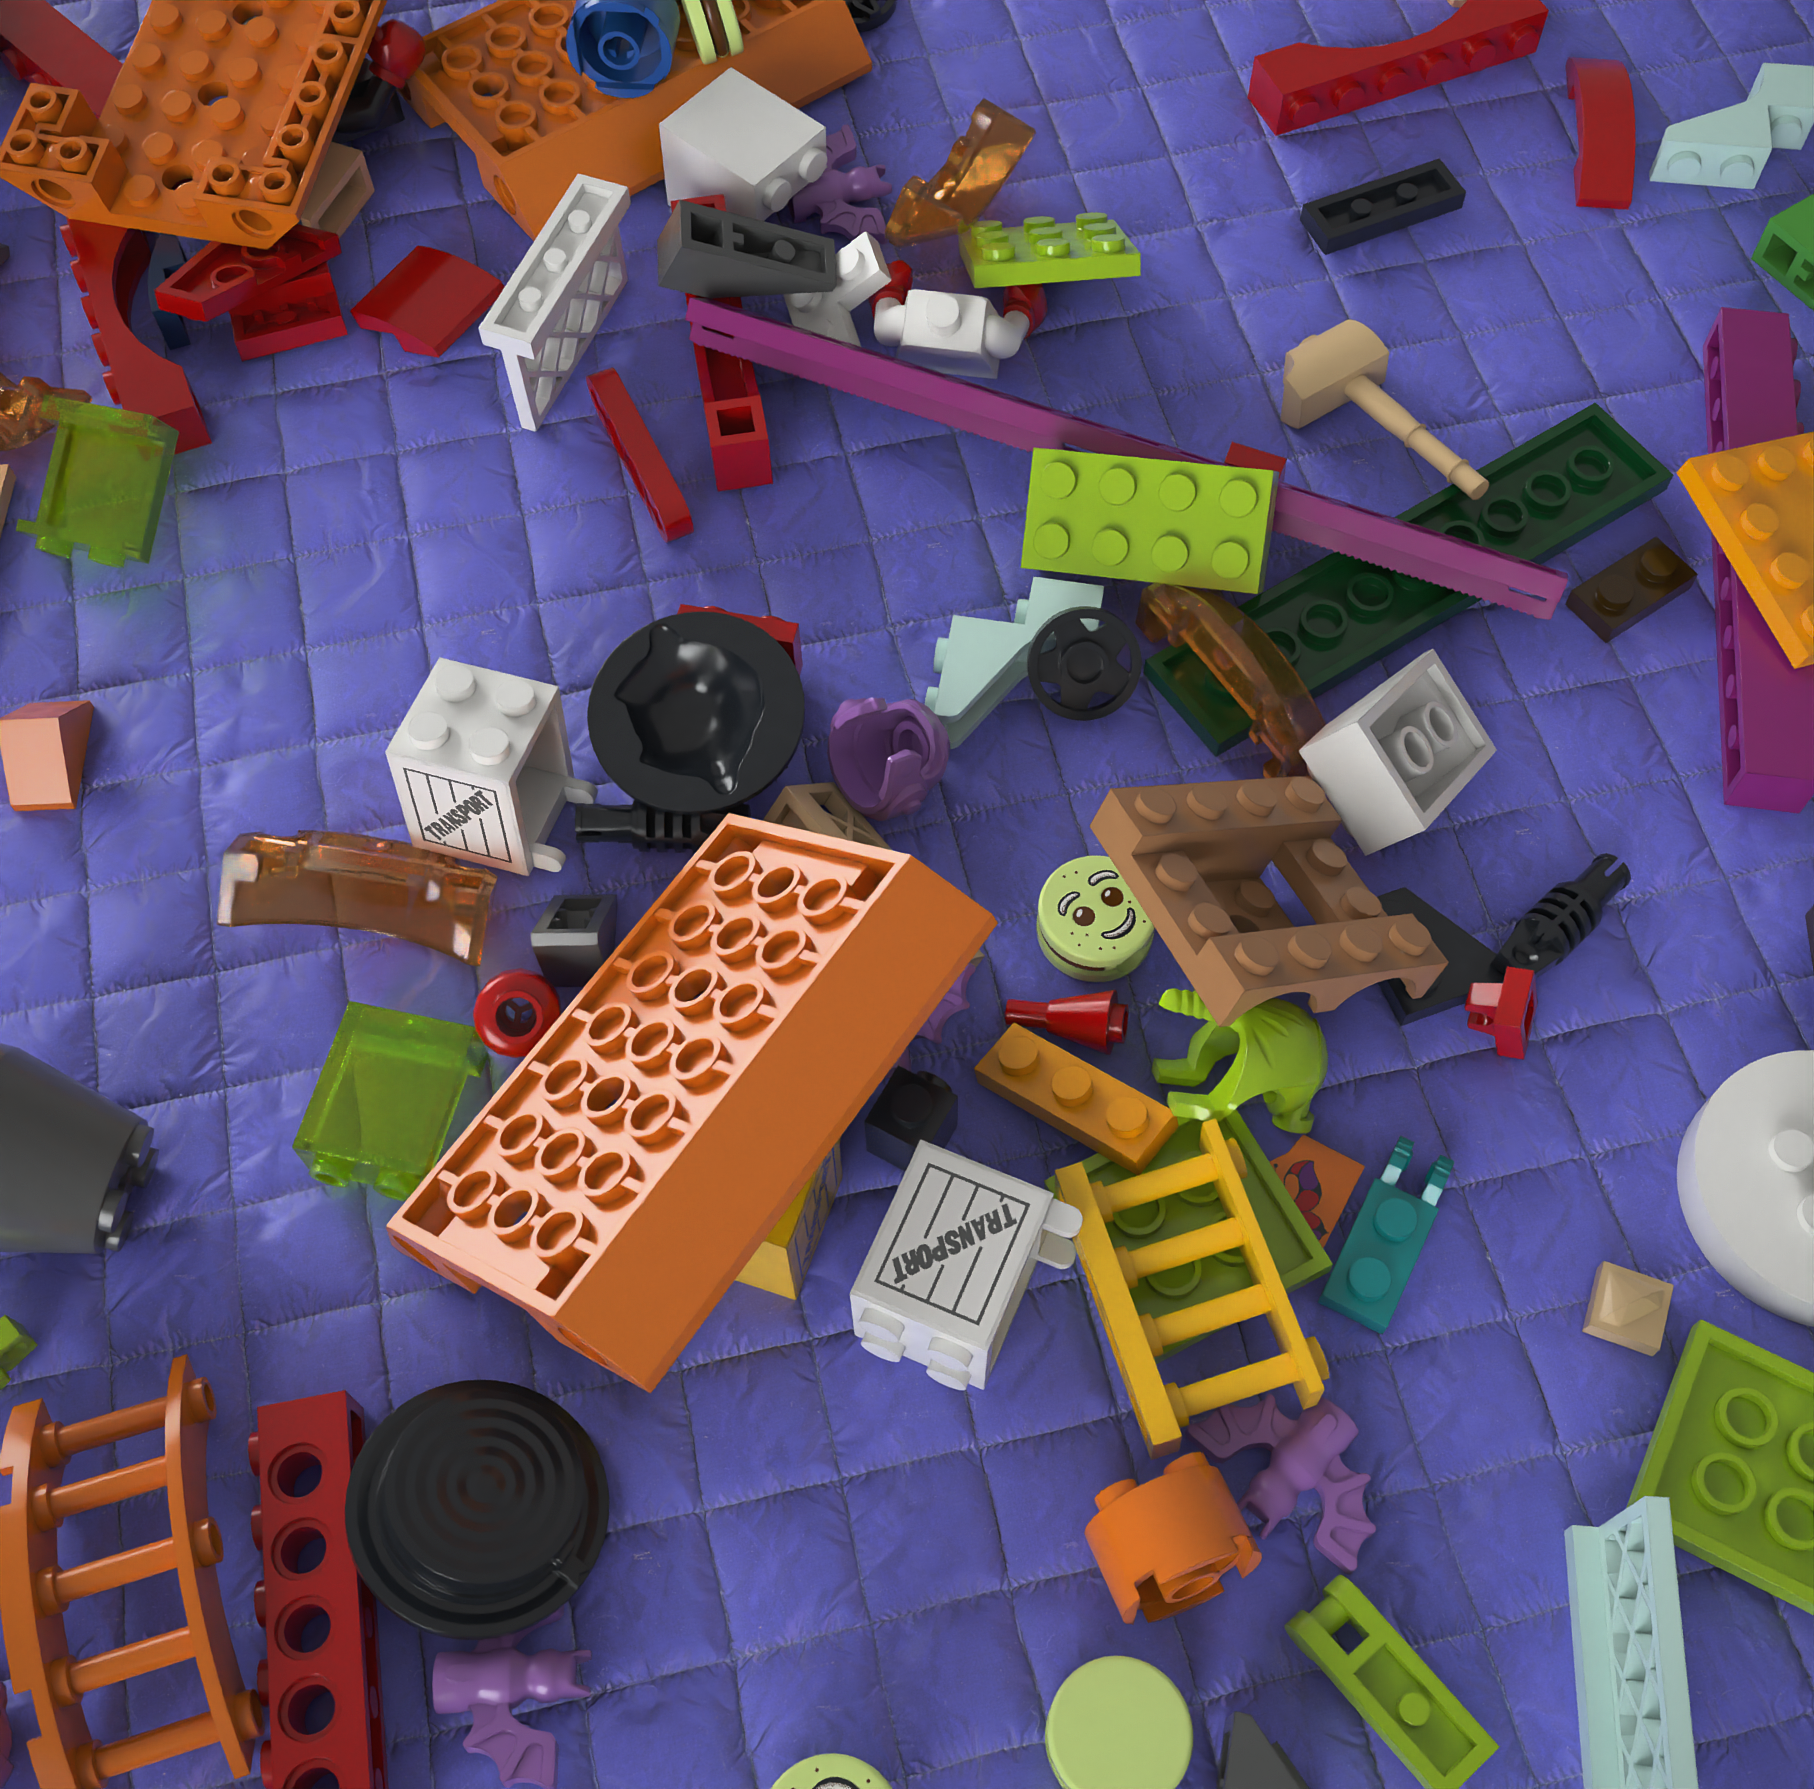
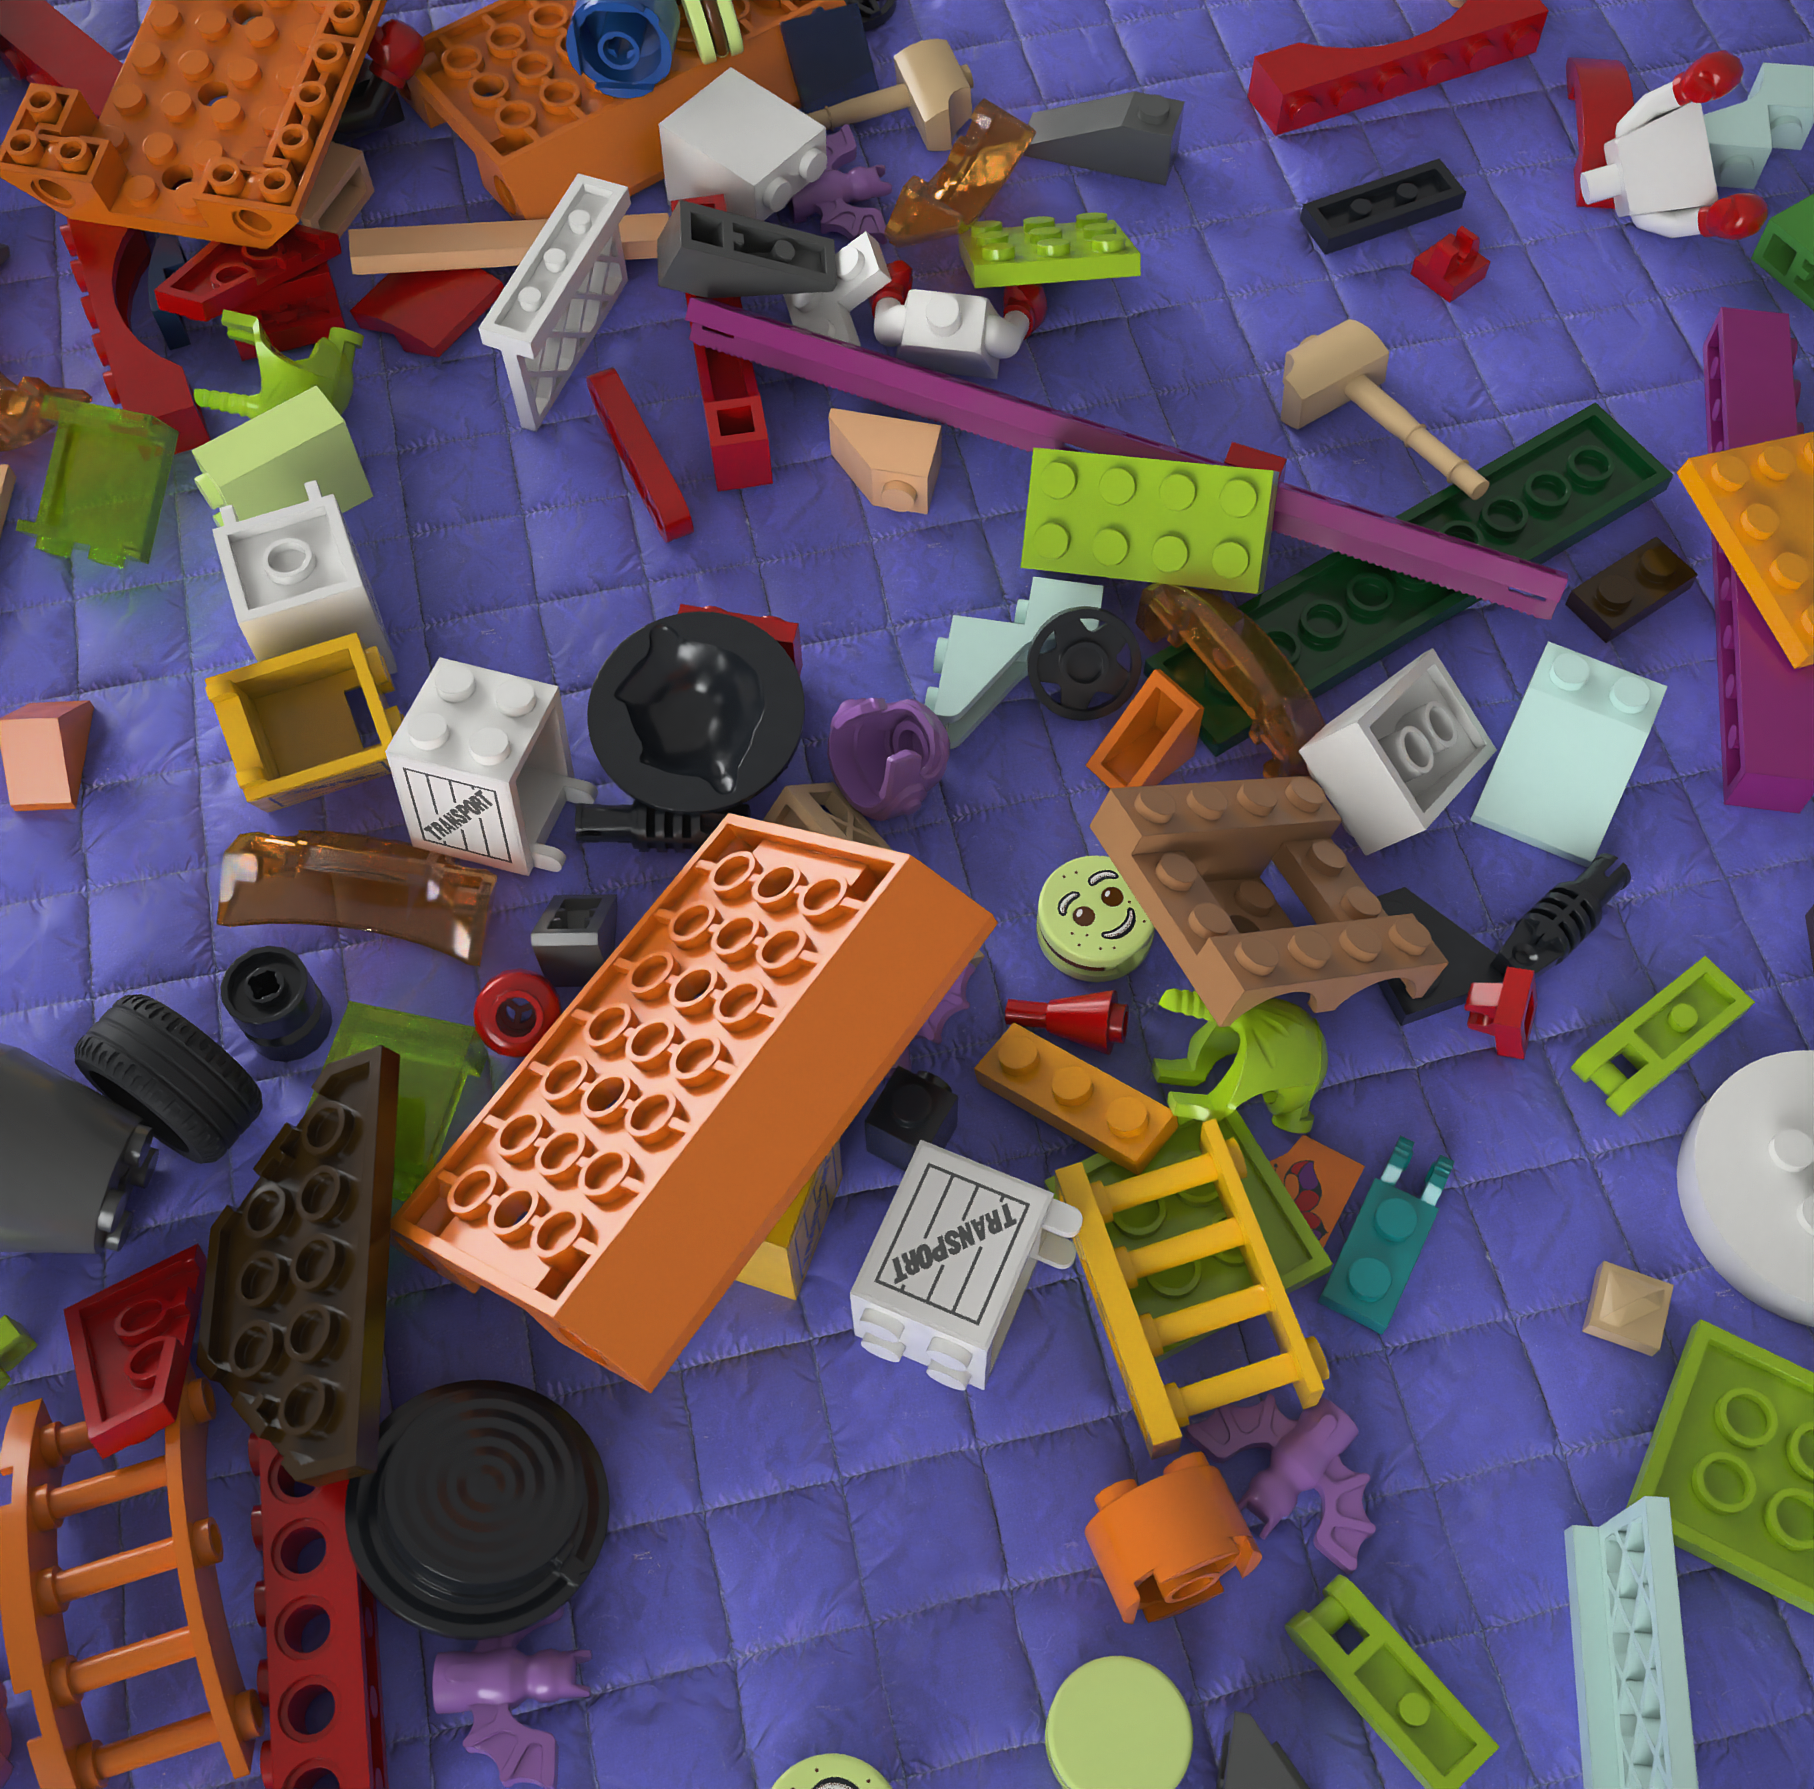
none -> red wing [63,1243,207,1459]
none -> black tyre [74,994,263,1164]
none -> yellowish green brick [192,385,373,527]
none -> lime piece [194,309,364,419]
none -> dark brown plate [196,1045,400,1487]
none -> yellow container [205,632,405,813]
none -> white container [212,480,398,674]
none -> black wheel [220,946,332,1062]
none -> light nougat tile [348,213,669,275]
none -> clear blue piece [779,3,879,114]
none -> tan piece [806,39,974,151]
none -> light nougat slope [828,408,942,515]
none -> dark grey slope [1019,91,1185,186]
none -> orange slope [1085,669,1204,788]
none -> red tile [1410,226,1490,303]
none -> light aqua slope [1470,641,1668,868]
none -> lime plate [1570,956,1755,1117]
none -> white torso [1580,50,1768,240]

